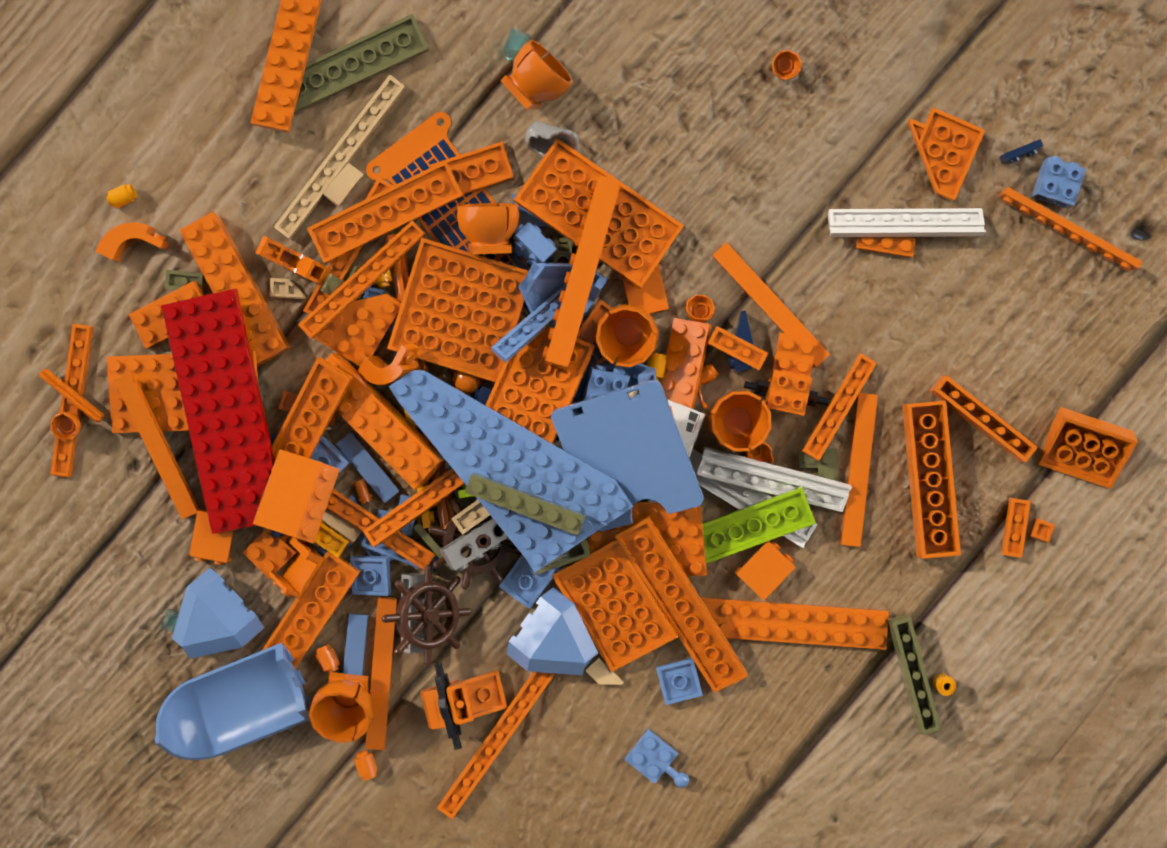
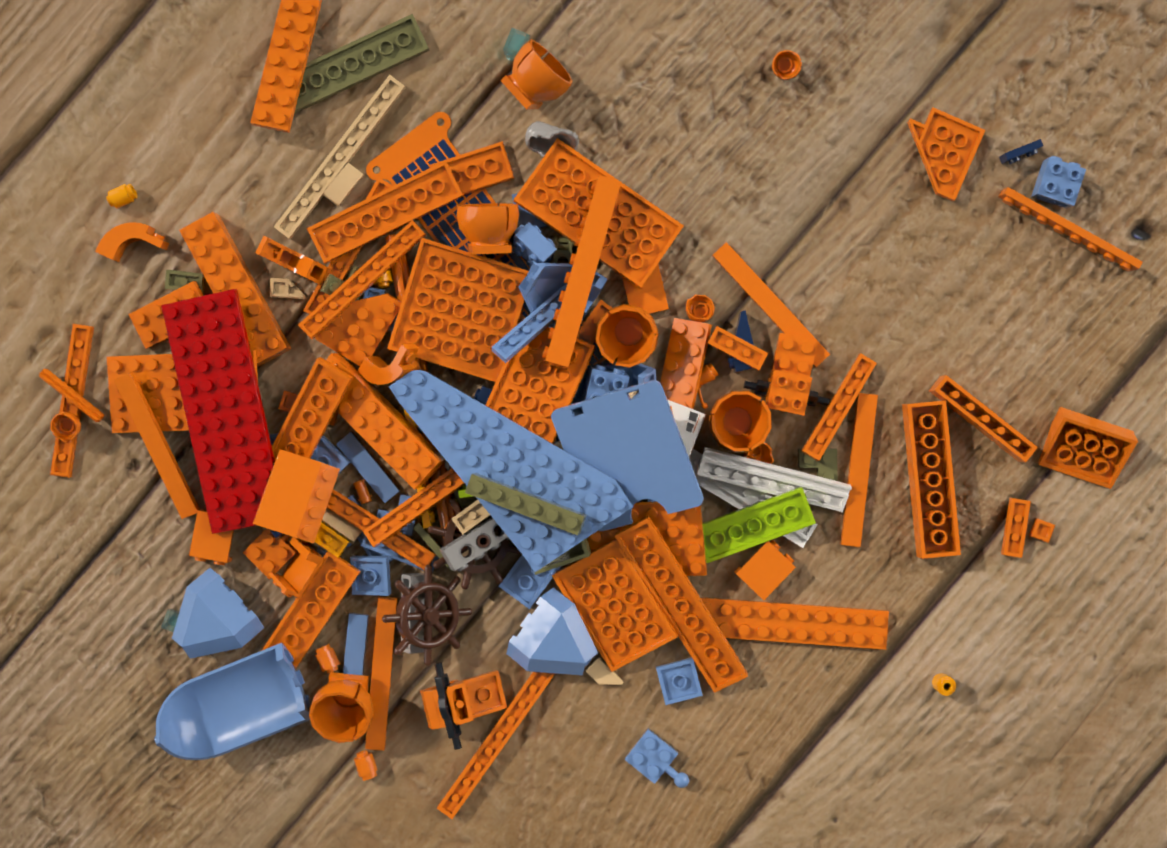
orange hair [453,370,483,396] -> none
light orange brick [646,353,667,381] -> none
white plate [828,208,986,237] -> none
orange plate [855,237,916,258] -> none
olive brick [888,614,941,735] -> none

